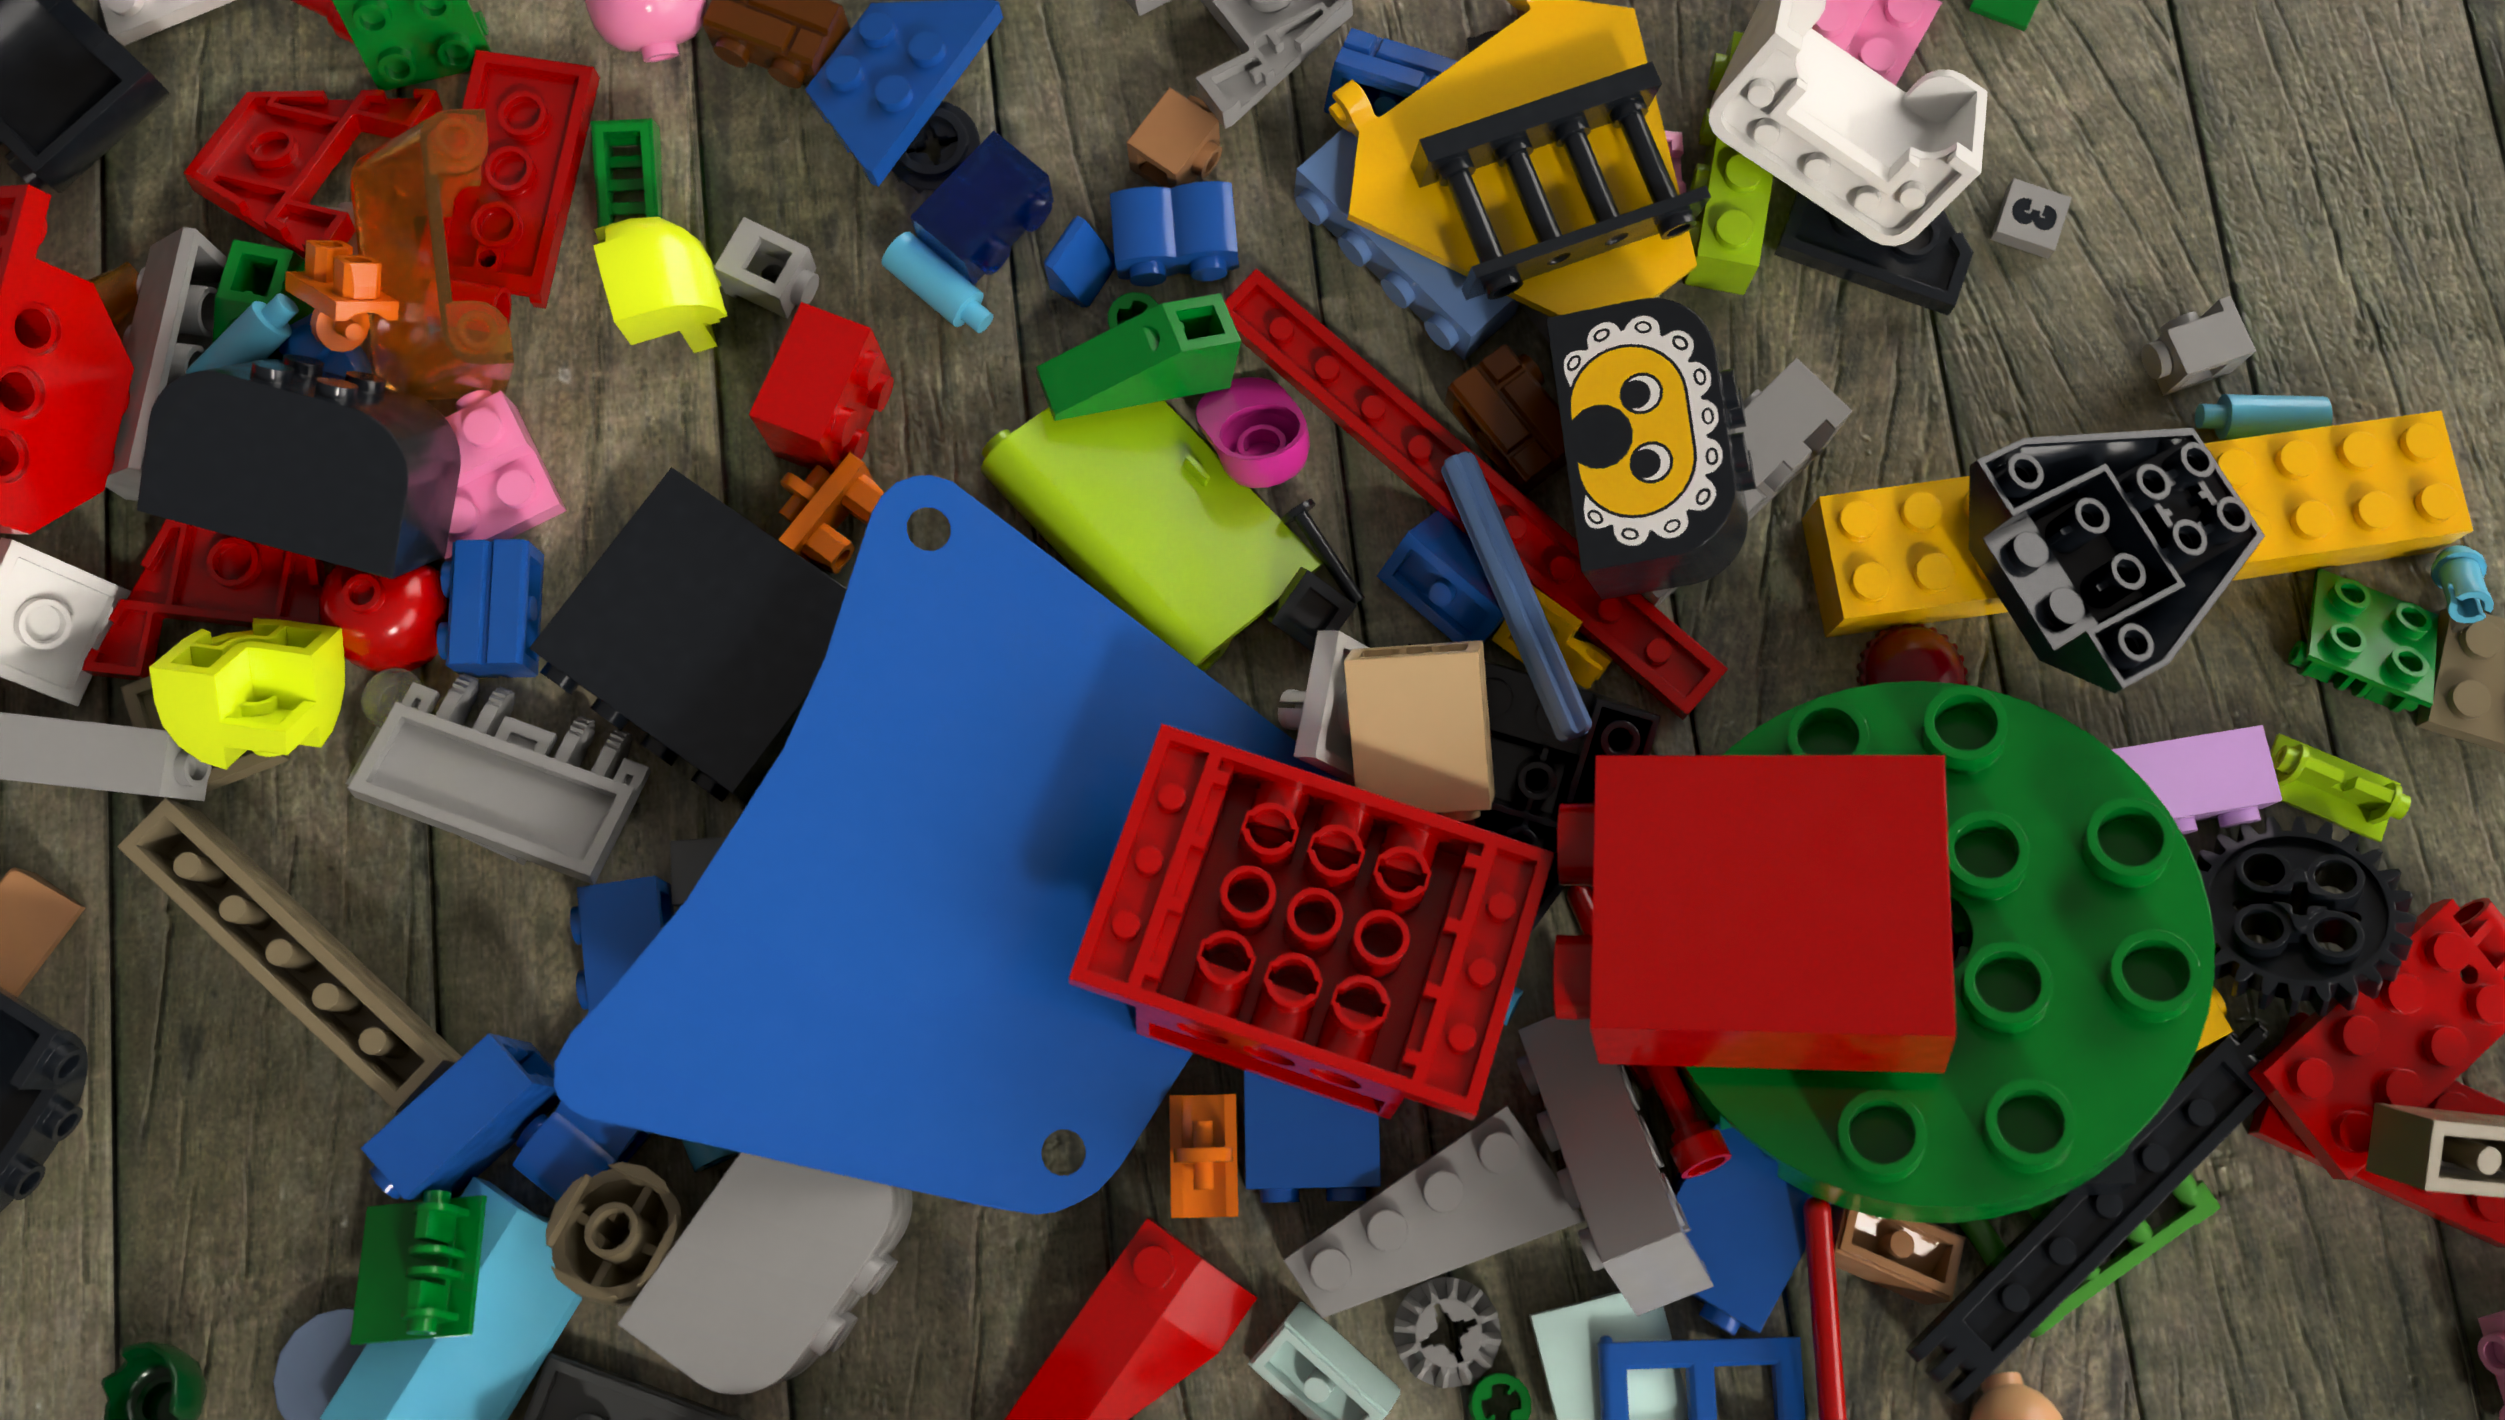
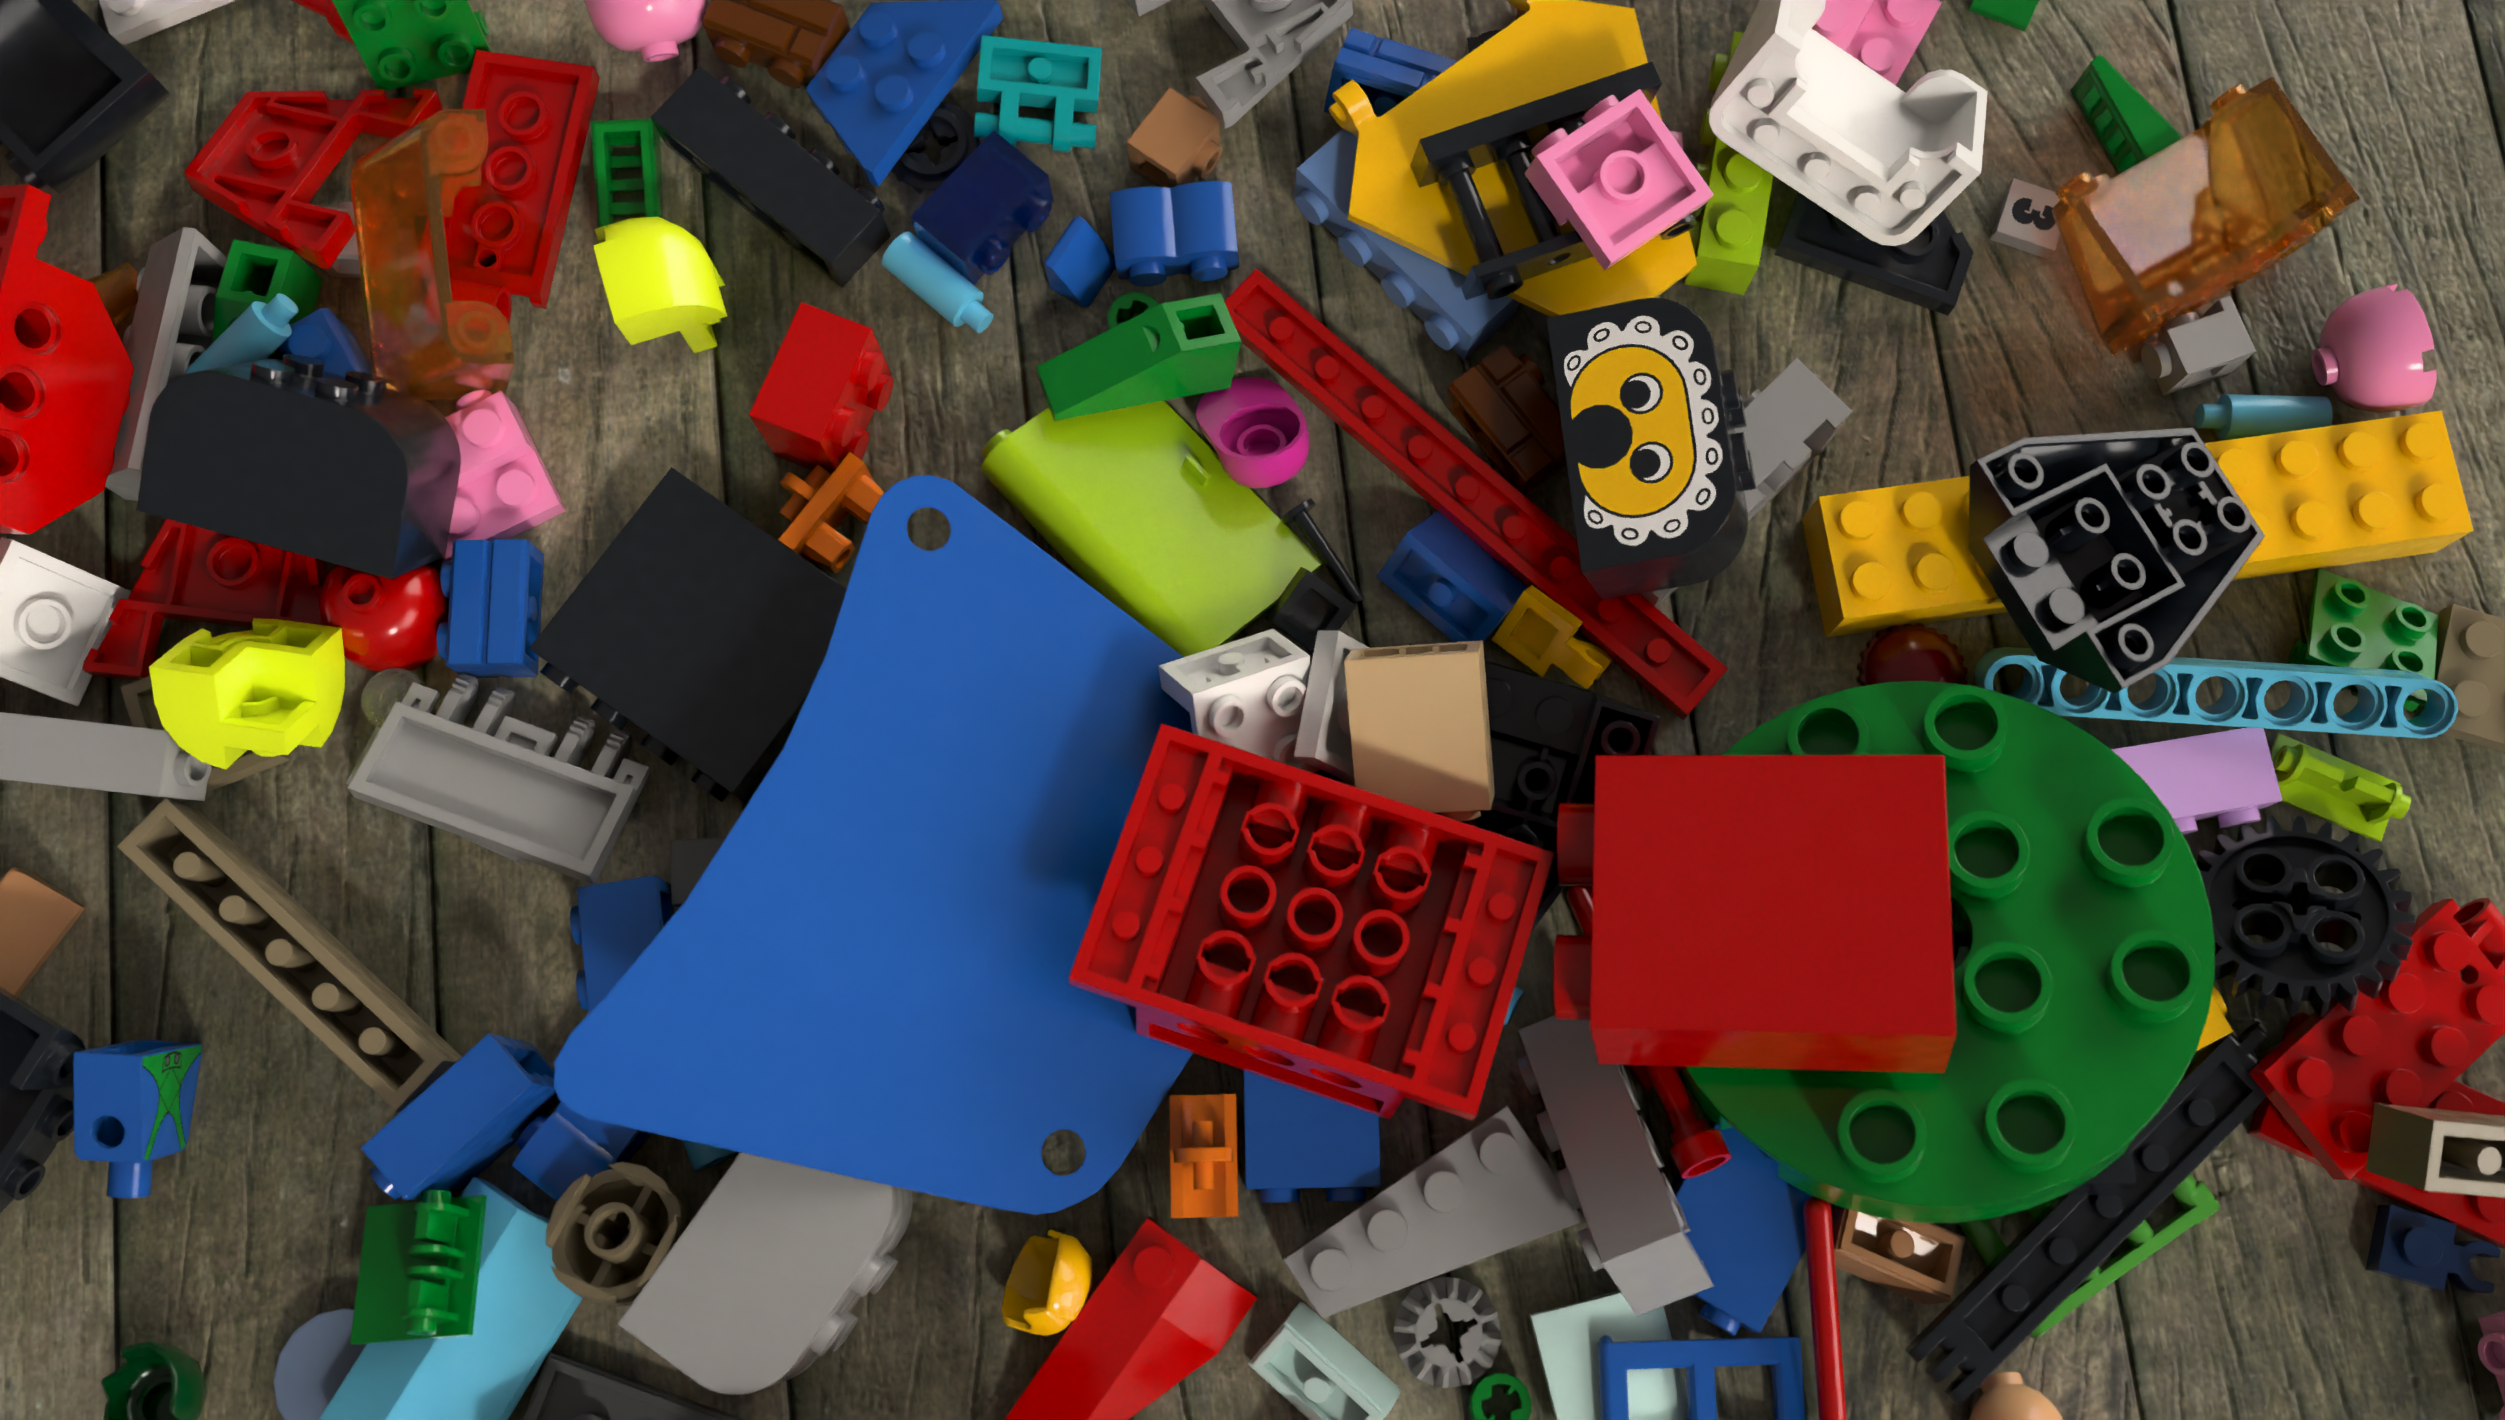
orange hips [285,240,399,352] -> none
light grey brick [714,217,819,319] -> none
medium blue axle [1441,451,1592,742] -> none
medium azure pin [2431,545,2494,624] -> none
none -> blue torso [73,1039,203,1198]
none -> black brick [650,66,890,288]
none -> teal plate [974,35,1102,153]
none -> yellow hair [1001,1229,1093,1336]
none -> white bracket [1158,629,1319,773]
none -> bright pink plate [1524,89,1714,271]
none -> medium azure beam [1974,647,2458,738]
none -> clear orange windscreen [2051,77,2360,356]
none -> green slope [2071,54,2186,192]
none -> bright pink cylinder [2311,284,2437,413]
none -> dark blue plate [2366,1205,2501,1293]

